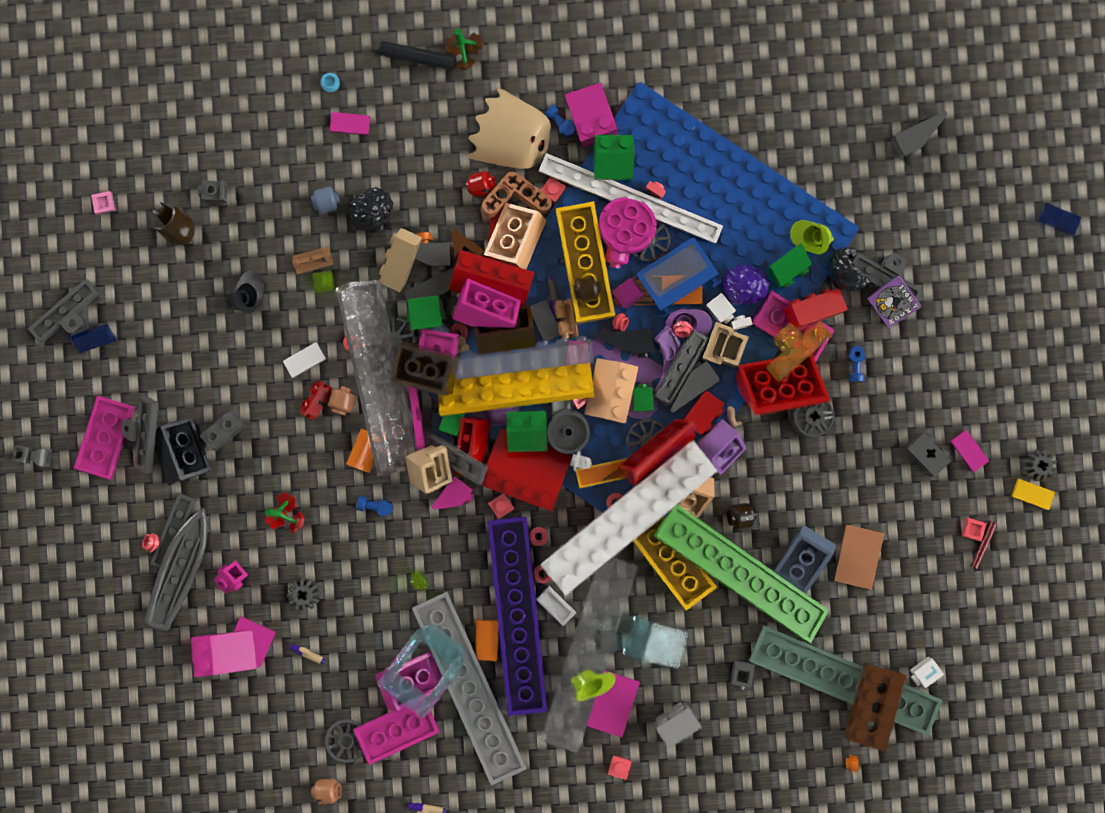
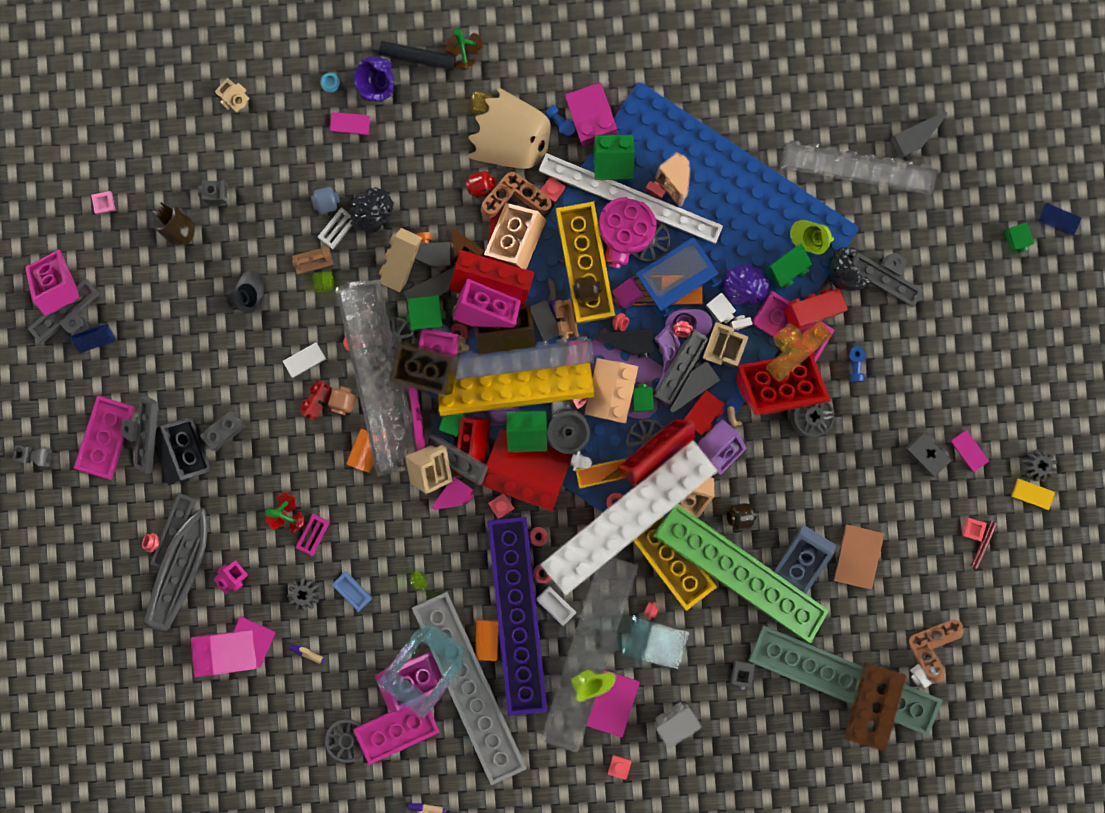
nougat head [311,779,342,805] -> none
blue leg [356,495,394,517] -> none
orange plate [846,754,859,774] -> none
tile [867,275,921,328] -> none
none -> dark pink slope [25,250,79,316]
none -> tan brick [215,78,250,112]
none -> dark pink tile [295,513,330,556]
none -> white tile [318,208,353,249]
none -> medium blue tile [332,571,373,612]
none -> dark purple hair [353,56,394,102]
none -> clear yellow plate [471,92,492,114]
none -> coral plate [643,602,659,621]
none -> light nougat slope [655,152,690,207]
none -> clear brick [780,141,937,195]
none -> nougat beam [909,620,963,683]
none -> green brick [1004,222,1034,254]

